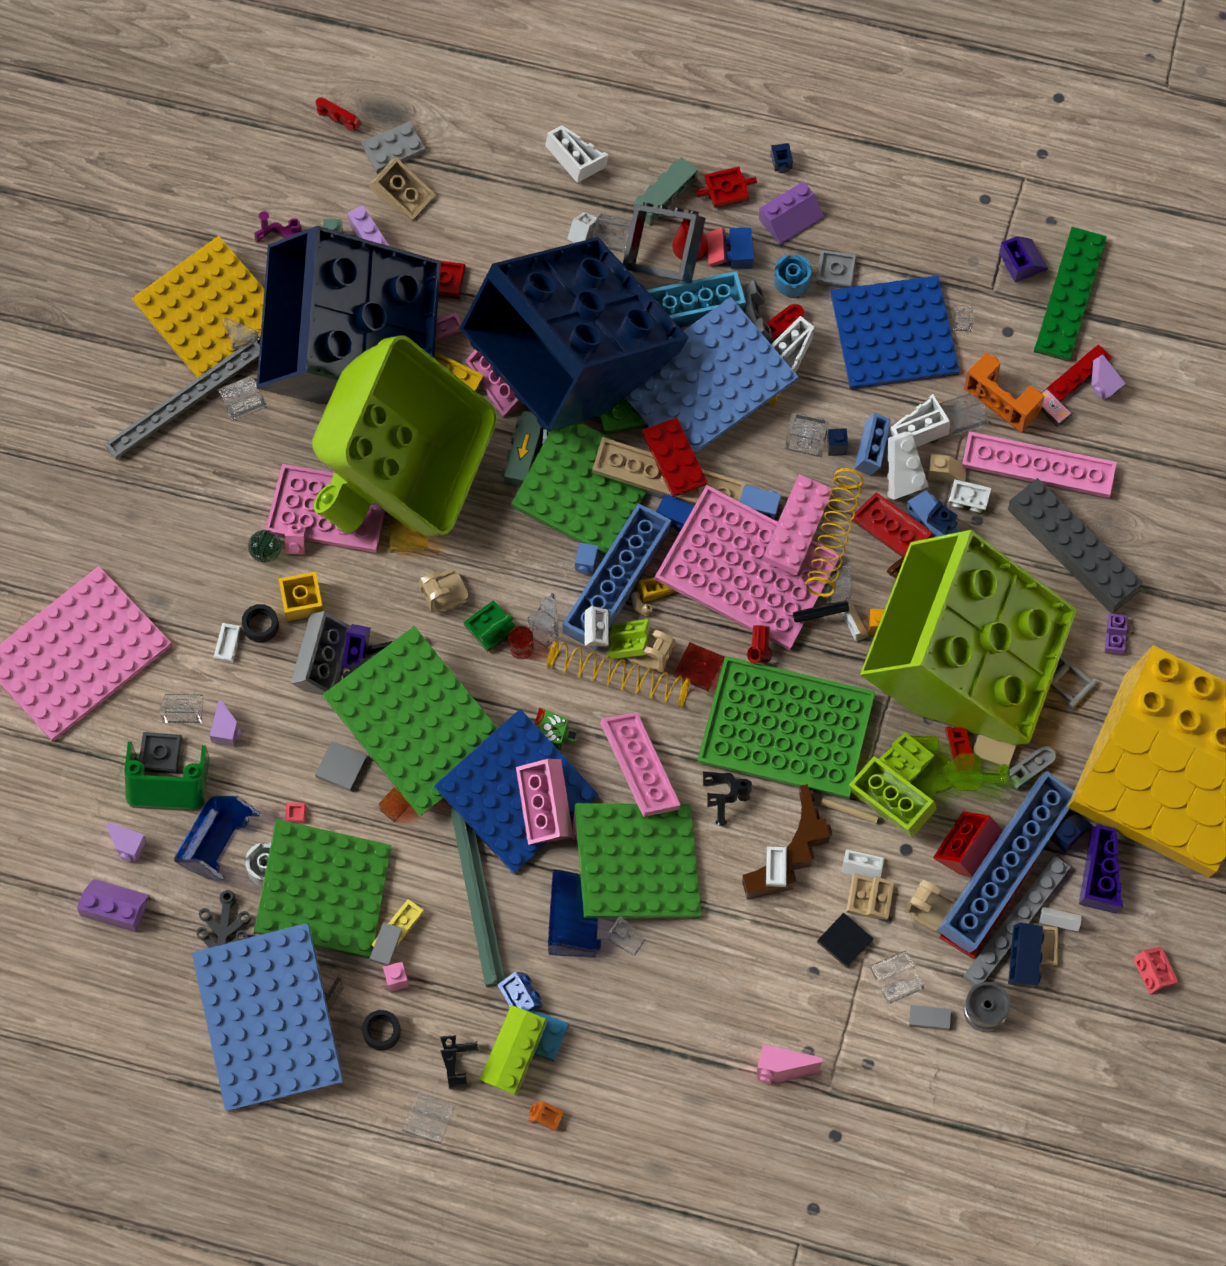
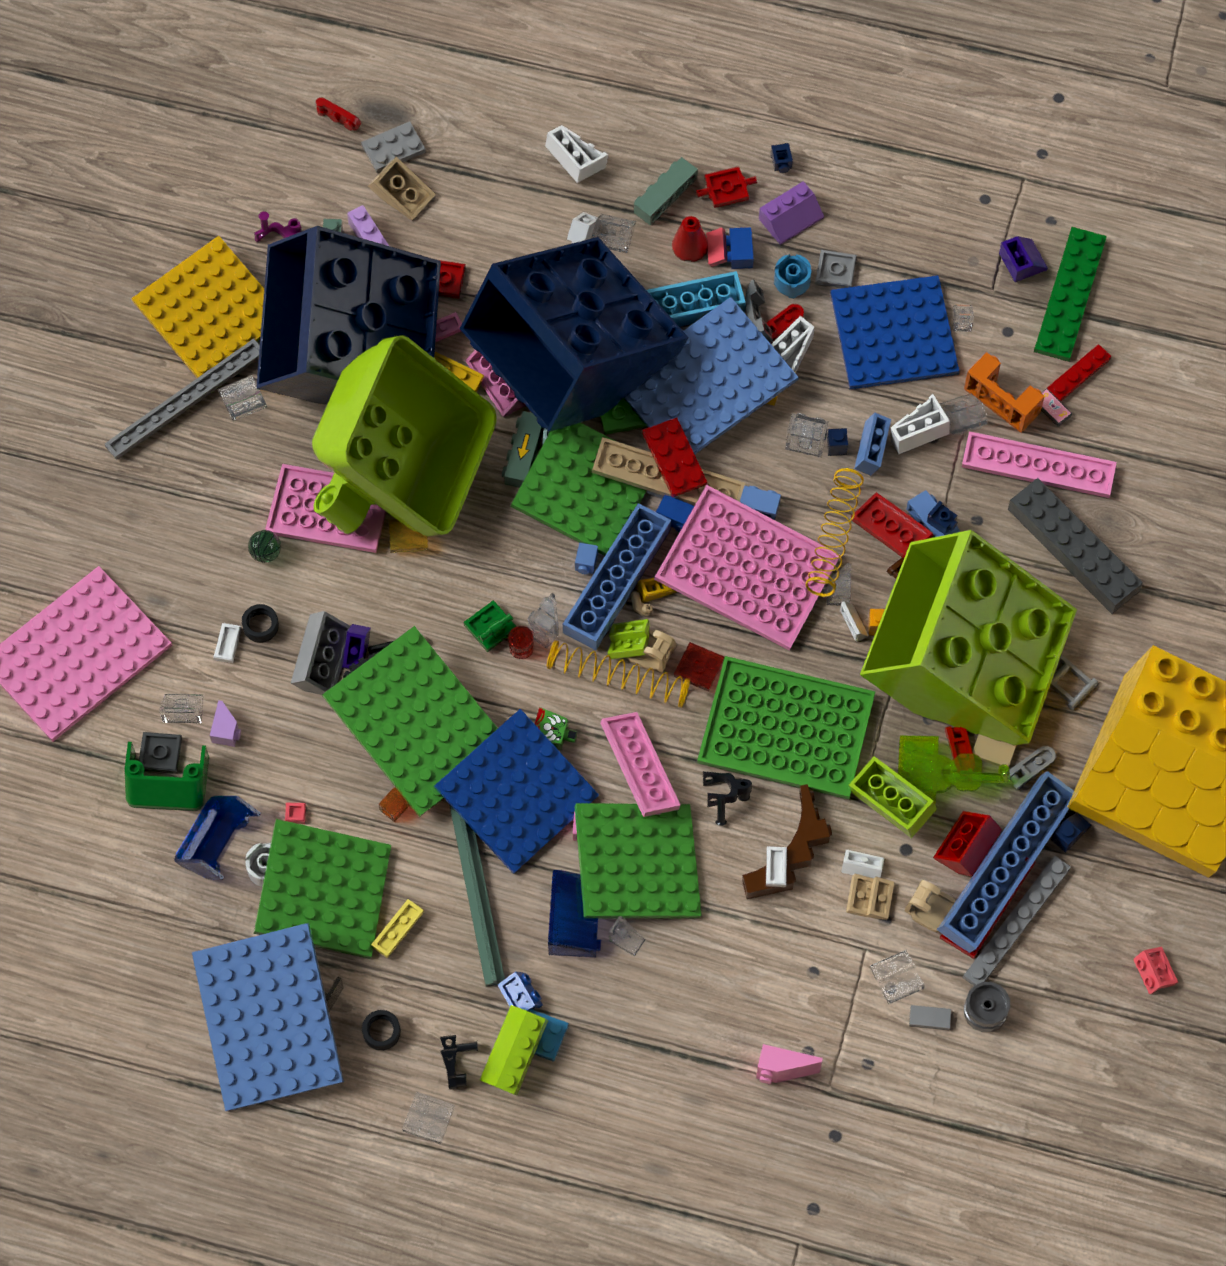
medium lavender slope [77,879,150,932] -> none
lavender slope [106,822,147,862] -> none
dark grey plant [196,890,251,948] -> none
clear slope [223,317,259,350] -> none
yellow brick [278,571,324,622] -> none
bright pink bracket [285,524,306,555] -> none
light grey tile [315,741,367,791] -> none
light grey tile [370,922,402,966] -> none
bright pink brick [383,962,409,993] -> none
tan piece [418,570,468,613] -> none
bright pink slope [516,759,574,845] -> none
orange bracket [528,1101,564,1131] -> none
white slope [585,606,609,646] -> none
black window [622,202,706,283] -> none
red piece [747,625,772,663] -> none
bright pink plate [762,474,832,576] -> none
black axle [793,600,849,623] -> none
black tile [817,913,873,968] -> none
tan bar [821,798,879,824] -> none
lime slope [879,732,934,783] -> none
white wedge [887,431,928,500] -> none
tan slope [927,454,966,483] -> none
white bracket [949,479,991,513] -> none
dark blue brick [1008,922,1045,988] -> none
white slope [1039,907,1081,932] -> none
tan tile [1040,926,1058,967] -> none
dark purple wedge [1079,824,1123,914] -> none
lavender slope [1092,354,1126,400] -> none
medium lavender slope [1105,613,1128,655] -> none

